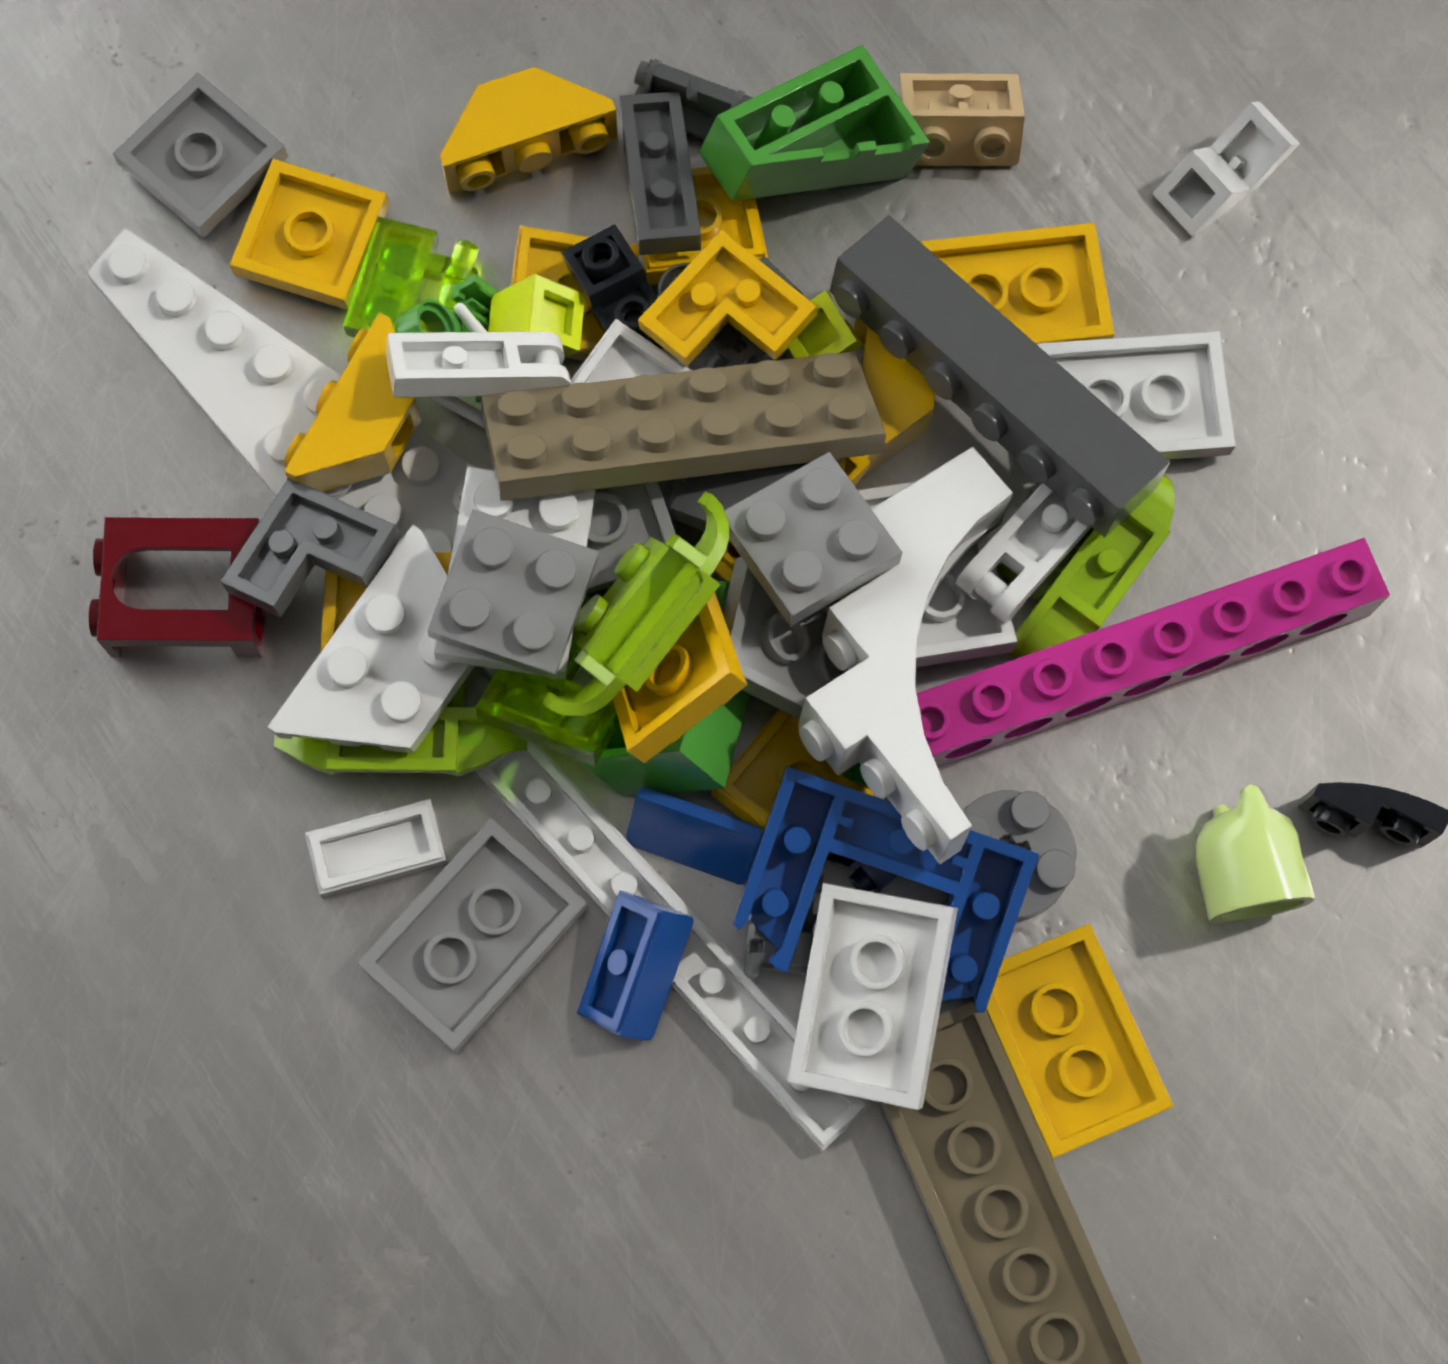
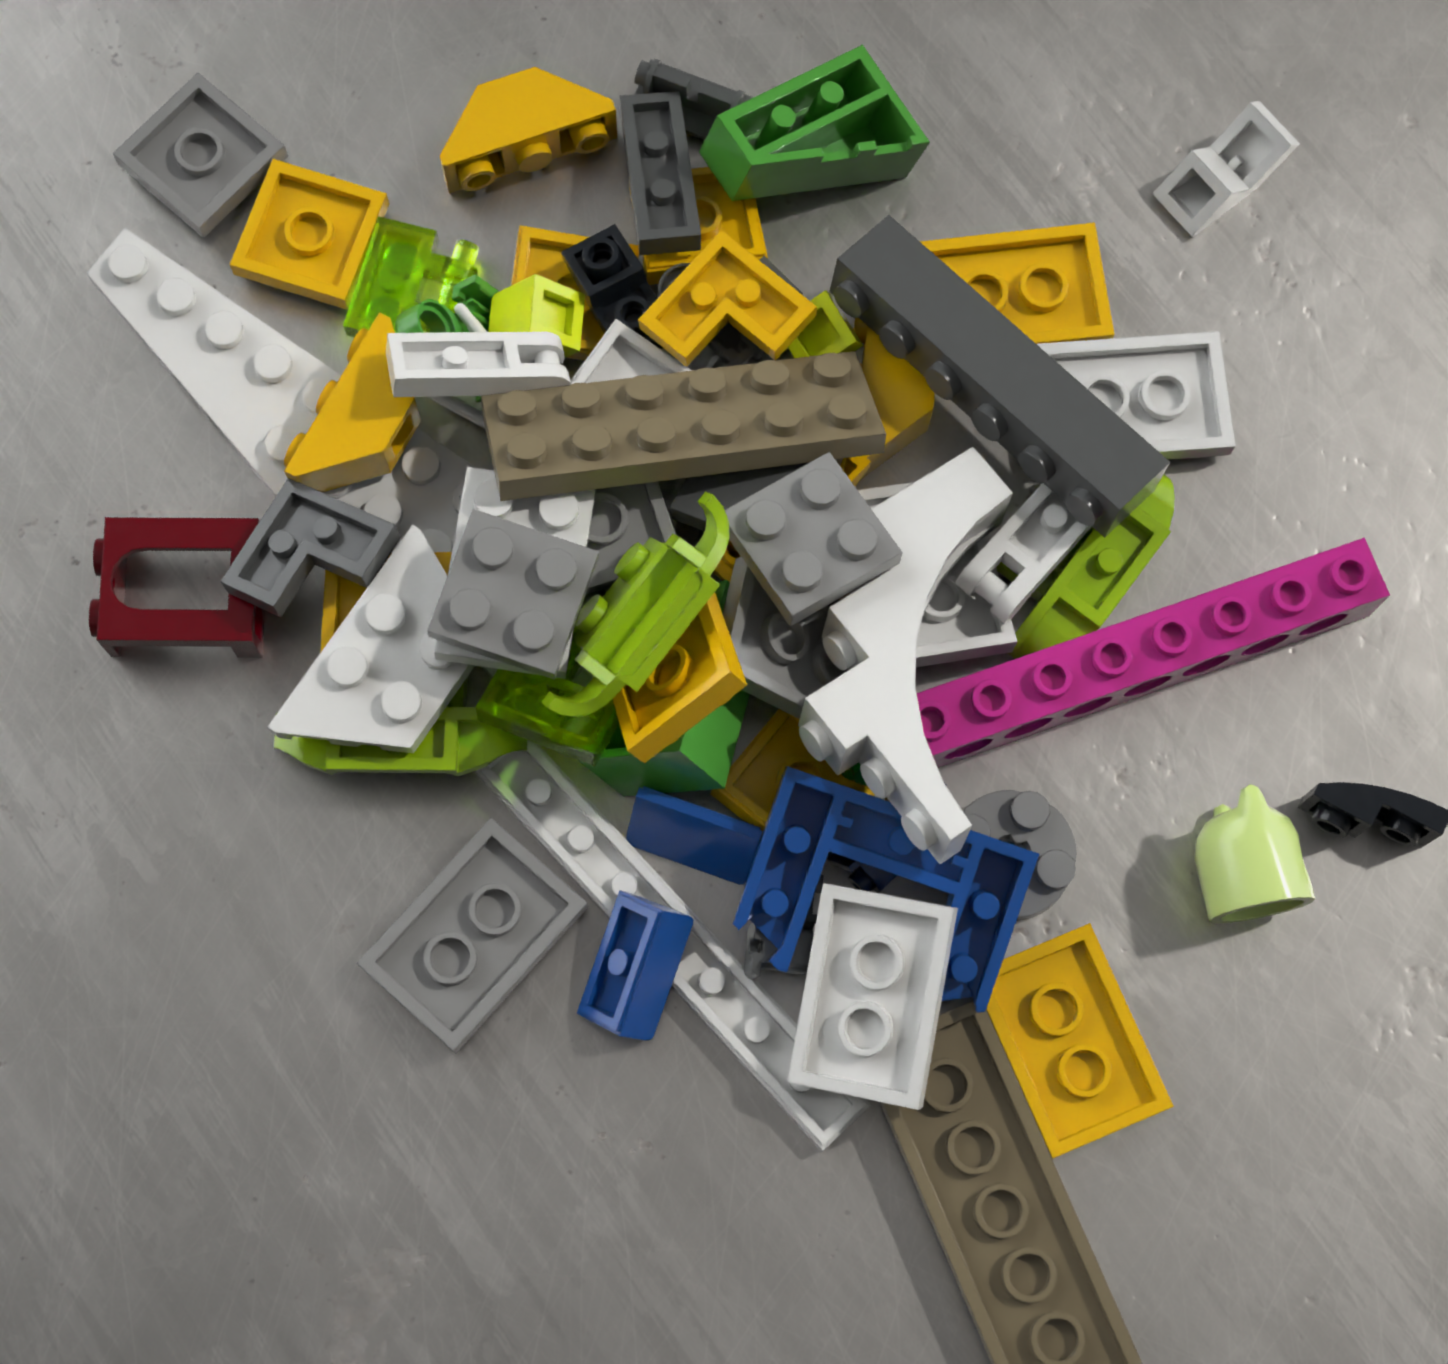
white tile [305,799,448,898] -> none
tan bracket [898,73,1025,166] -> none

